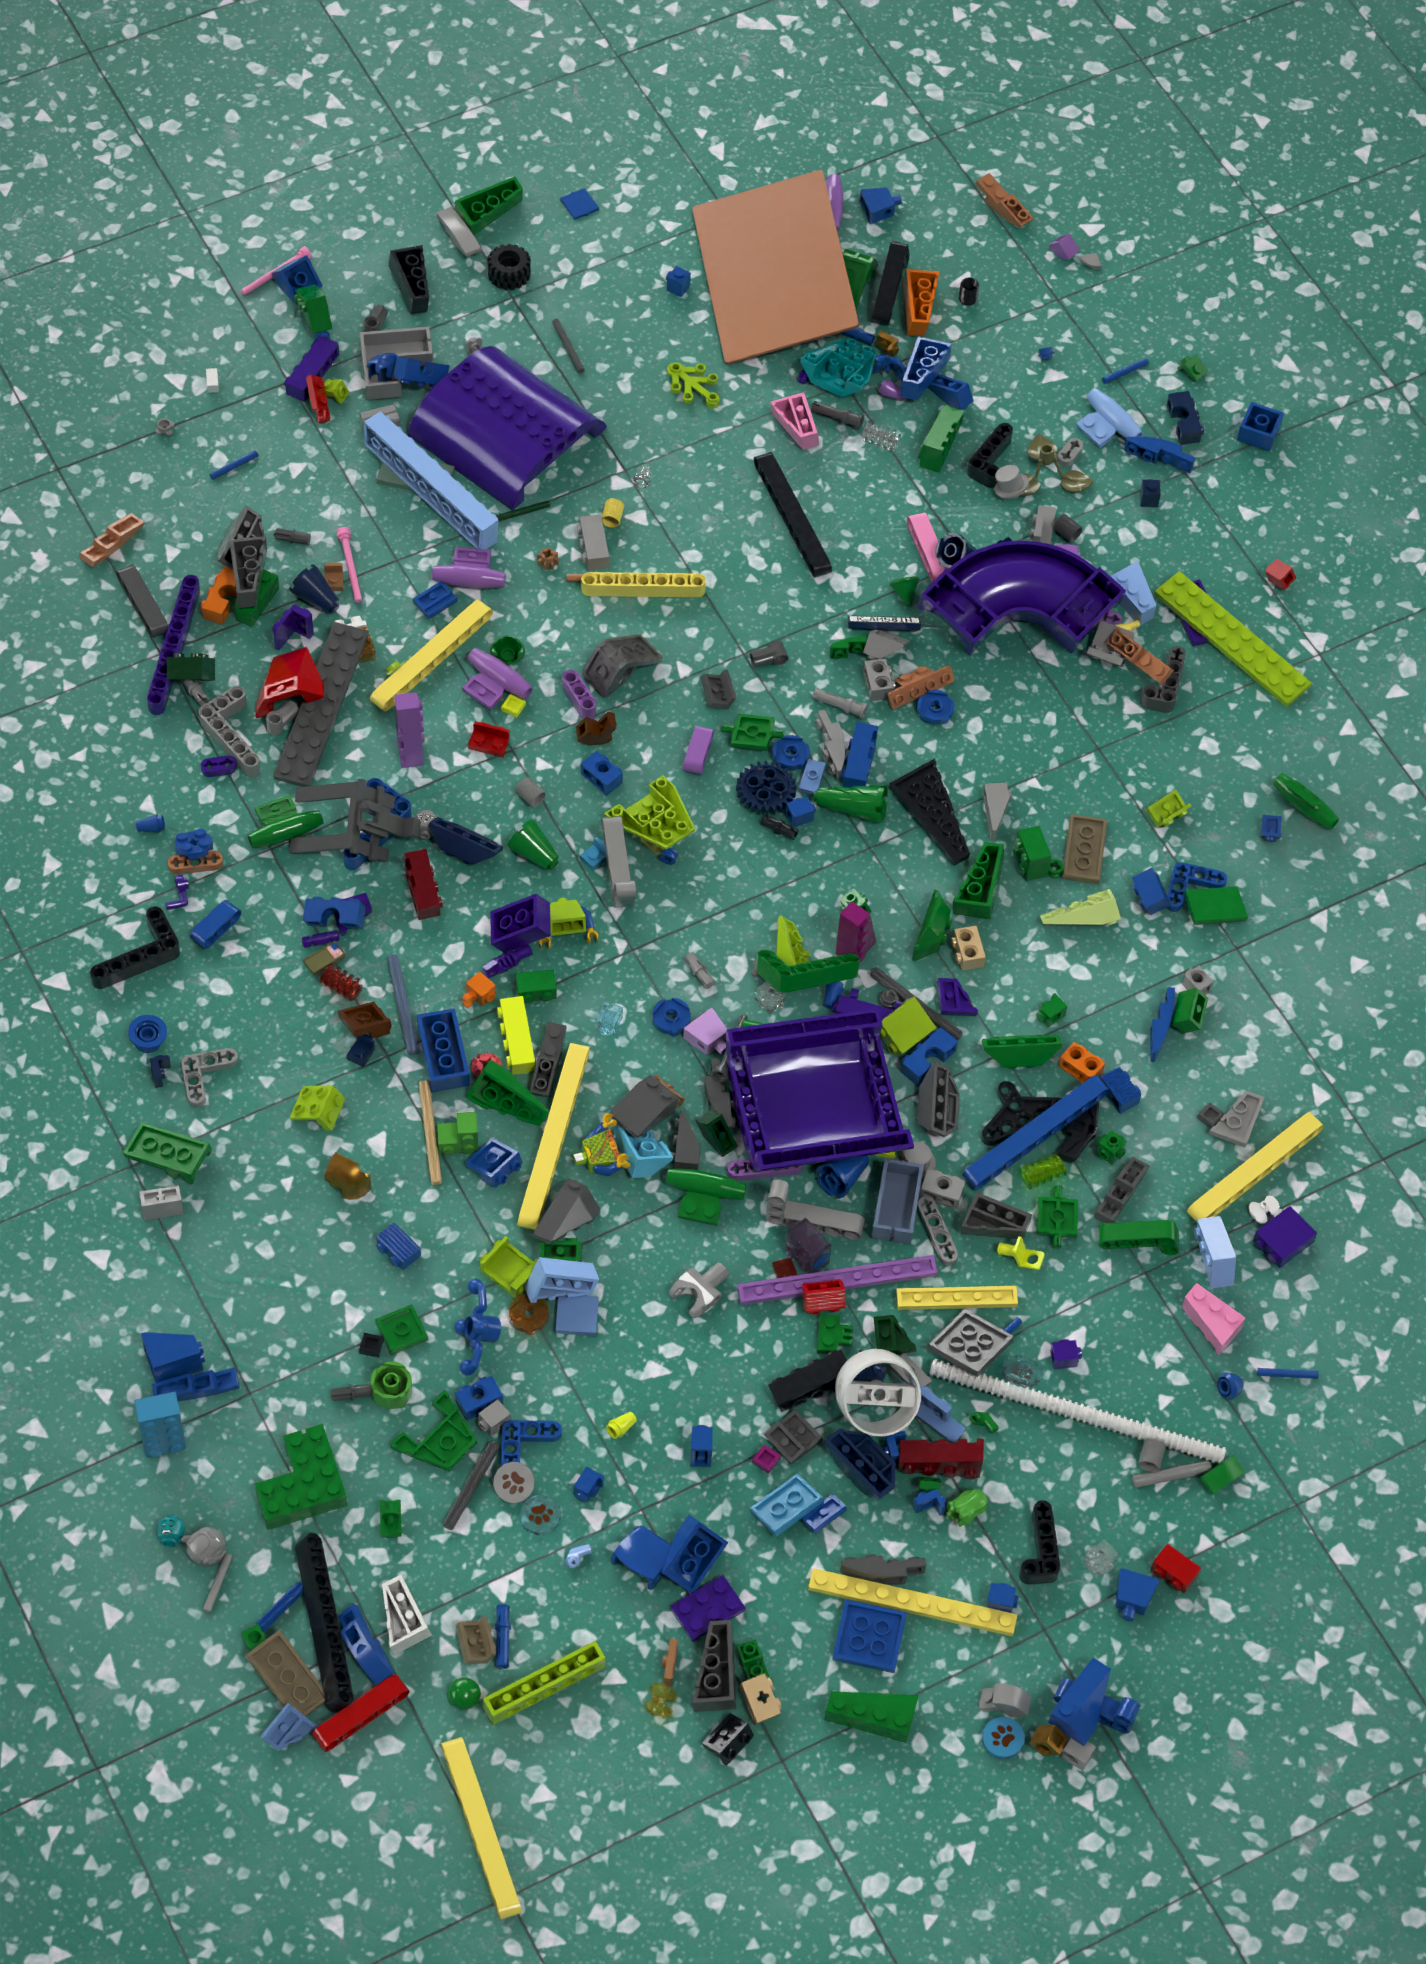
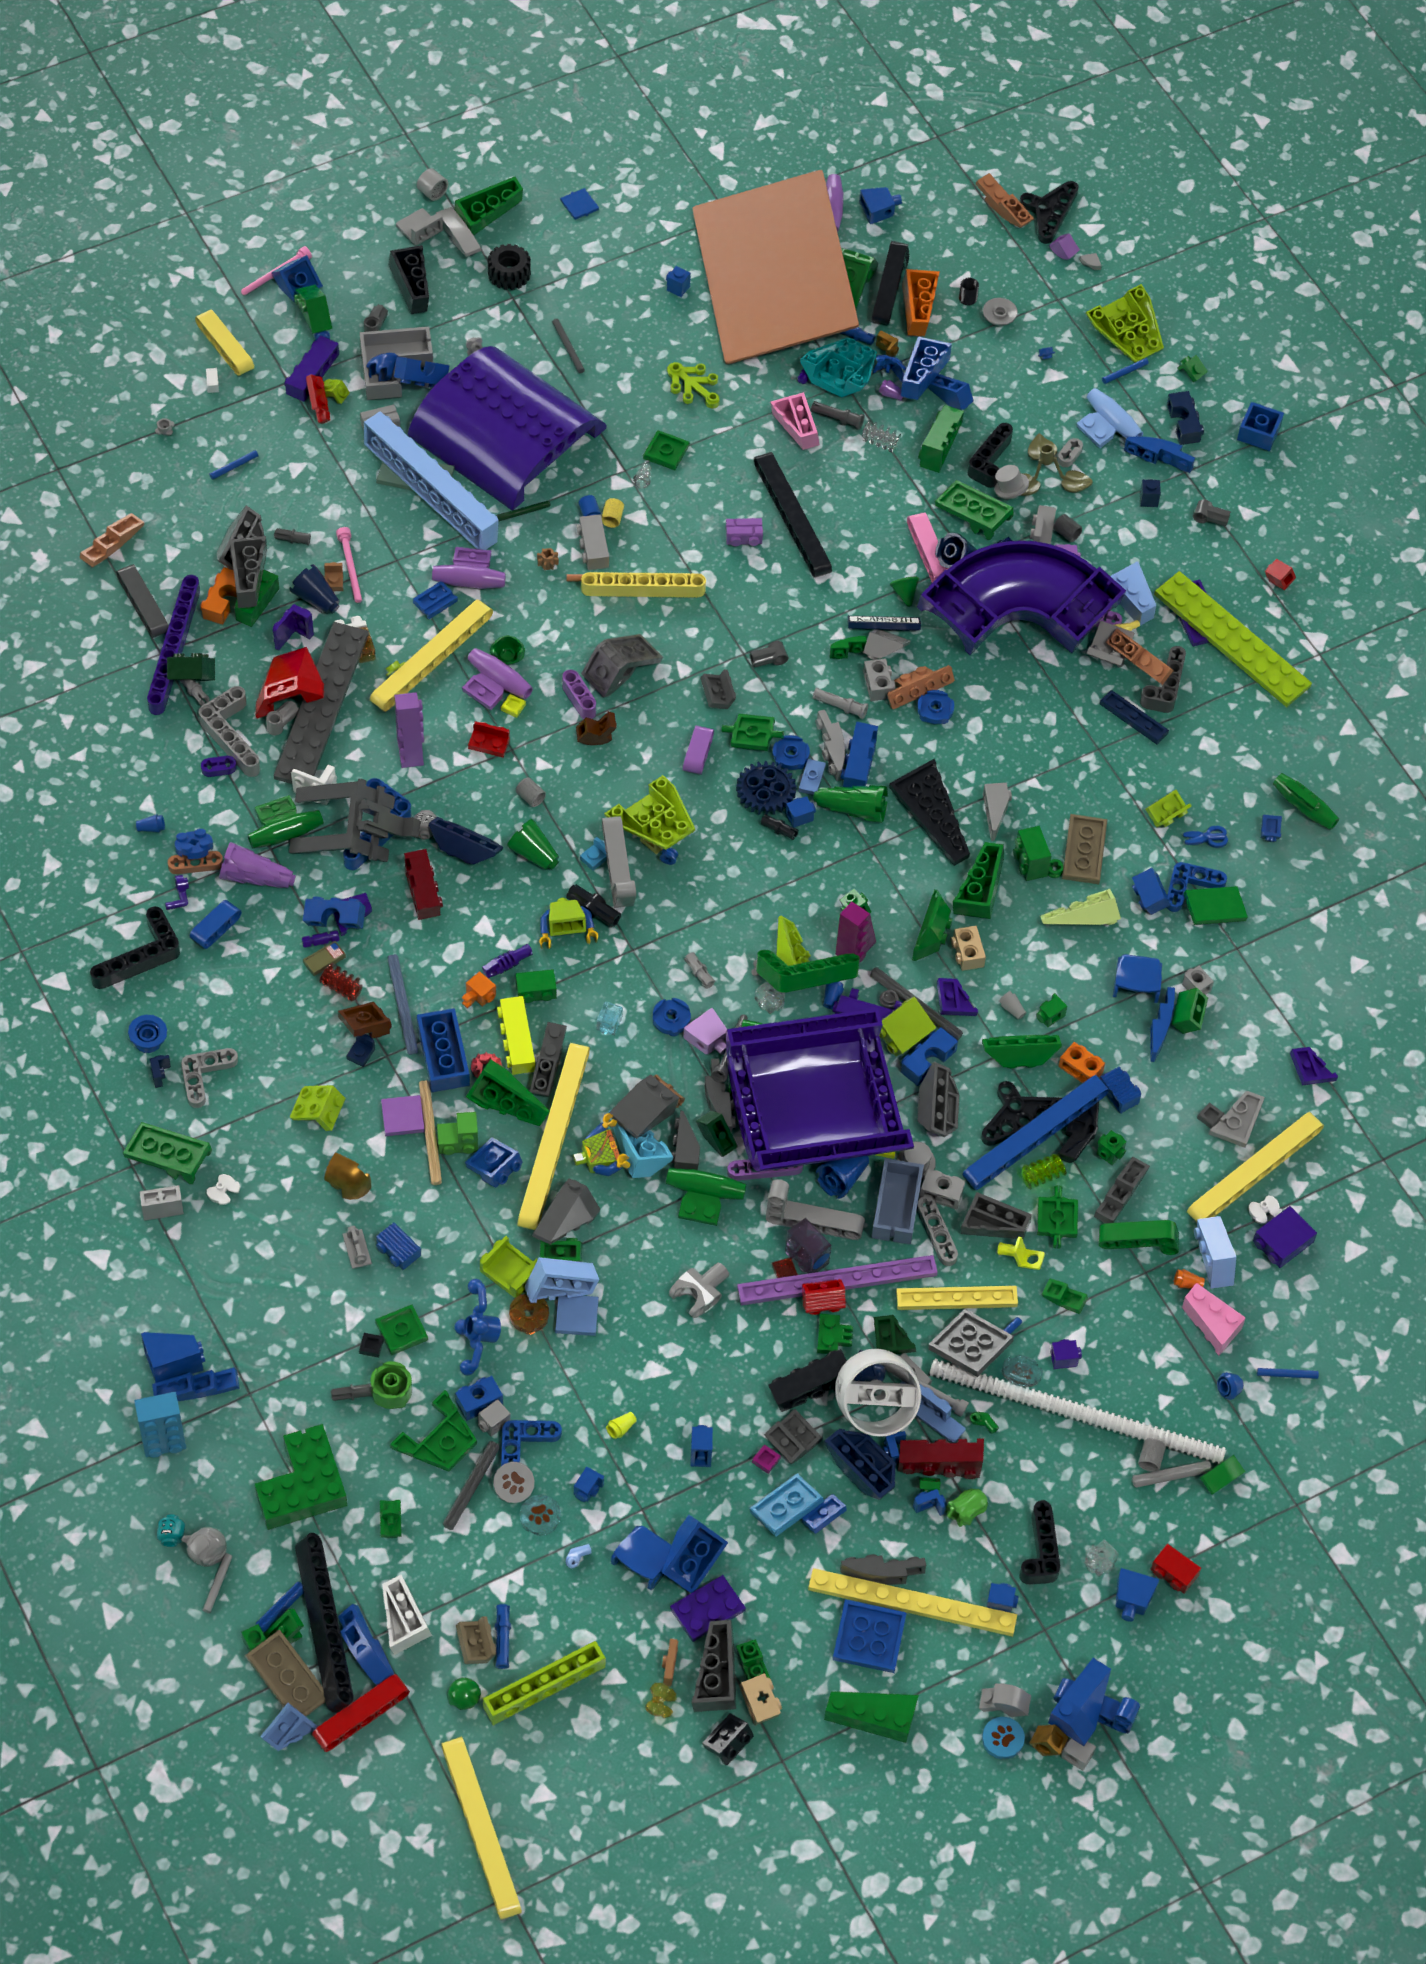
dark purple brick [490,893,551,953] -> none
blue brick [581,751,623,796] -> none
none -> light yellow beam [195,309,254,376]
none -> white piece [207,1174,240,1205]
none -> medium lavender cone [219,842,296,888]
none -> green slope [264,1609,304,1644]
none -> white bracket [291,765,337,805]
none -> light grey hinge [343,1226,372,1269]
none -> medium lavender tile [381,1095,424,1136]
none -> light grey bracket [396,208,443,246]
none -> light grey piece [417,168,449,201]
none -> black piece [566,884,621,928]
none -> blue brick [578,495,602,516]
none -> green tile [643,430,690,471]
none -> medium lavender brick [725,518,763,546]
none -> light grey piece [879,1363,969,1417]
none -> green hinge [935,480,1014,540]
none -> light grey dish [983,298,1017,325]
none -> light grey cone [999,991,1027,1020]
none -> black beam [1020,181,1079,244]
none -> green slope [1042,1278,1088,1314]
none -> lime wedge [1085,284,1164,362]
none -> dark blue tile [1100,690,1169,744]
none -> blue piece [1113,954,1162,1003]
none -> orange cone [1174,1269,1205,1289]
none -> blue piece [1183,826,1228,848]
none -> dark grey piece [1193,499,1231,526]
none -> dark purple wing [1290,1047,1338,1086]

